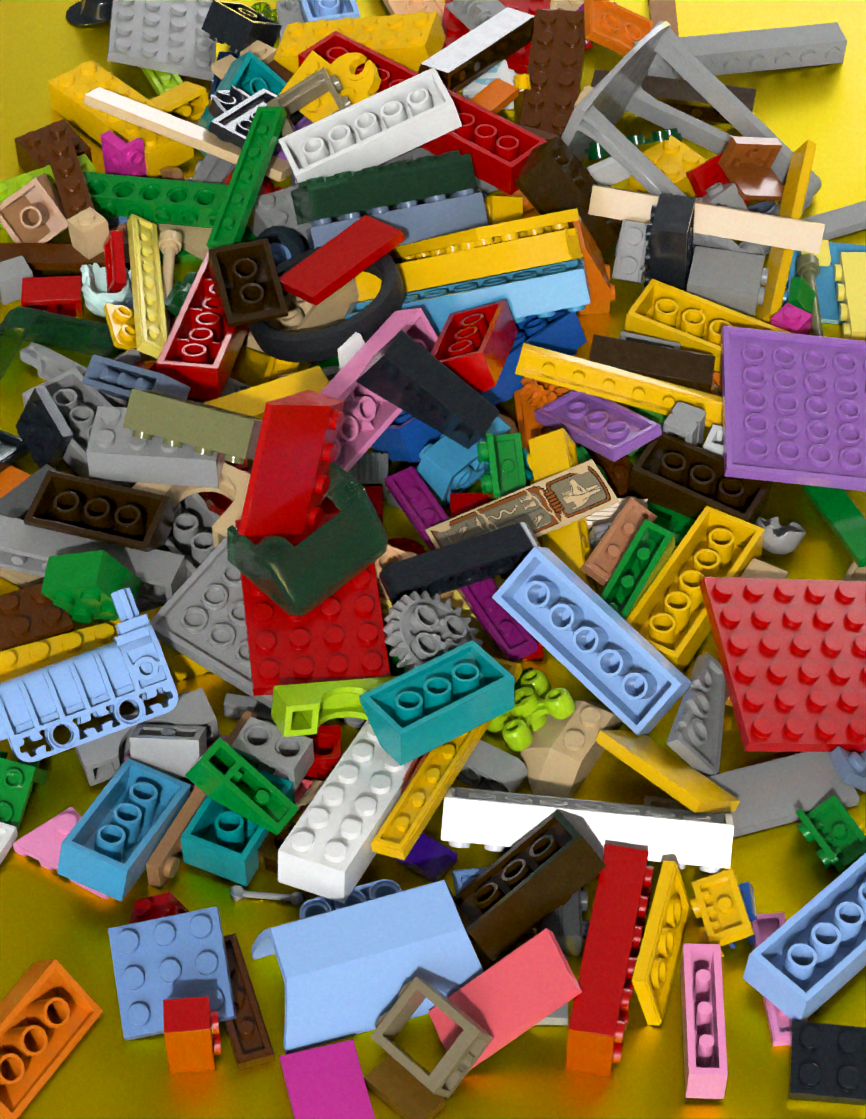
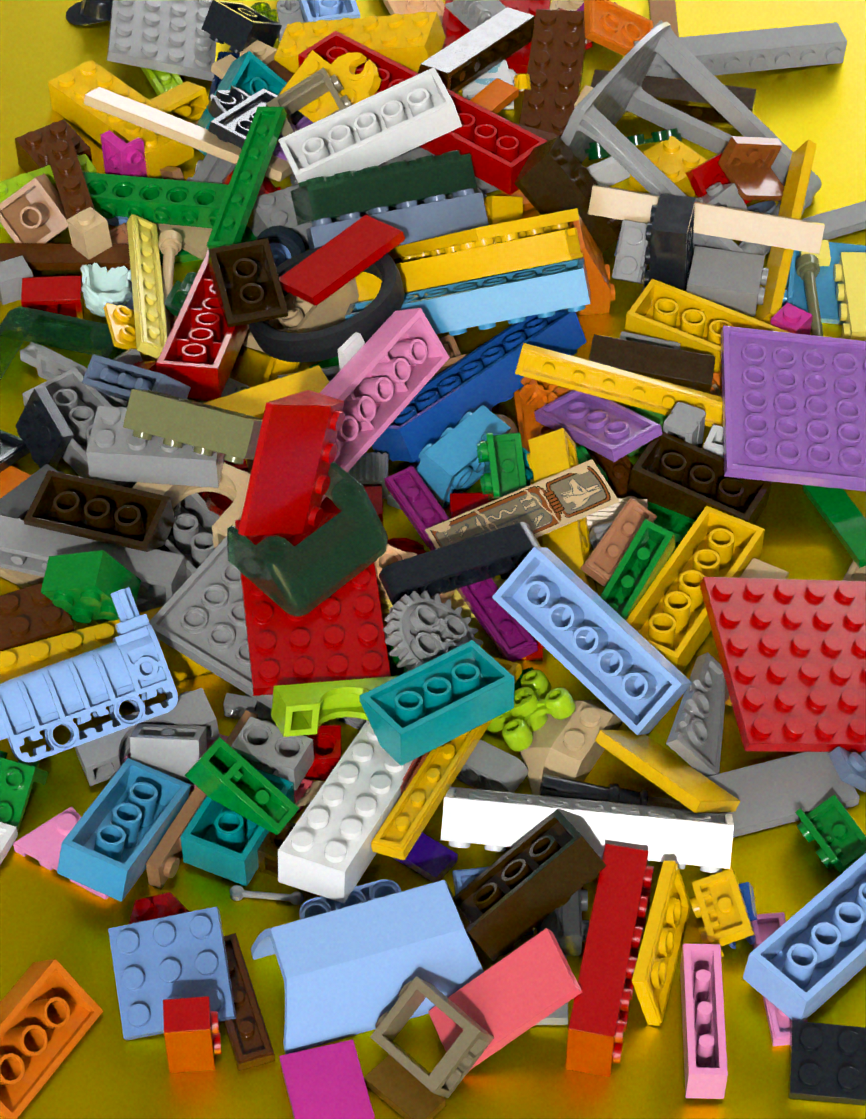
red tile [103,230,127,293] -> none
black wedge [355,330,500,449] -> none
red brick [431,300,518,392] -> none
light grey hair [754,516,806,555] -> none
green tile [788,276,815,314] -> none
none -> black pin [539,773,648,806]

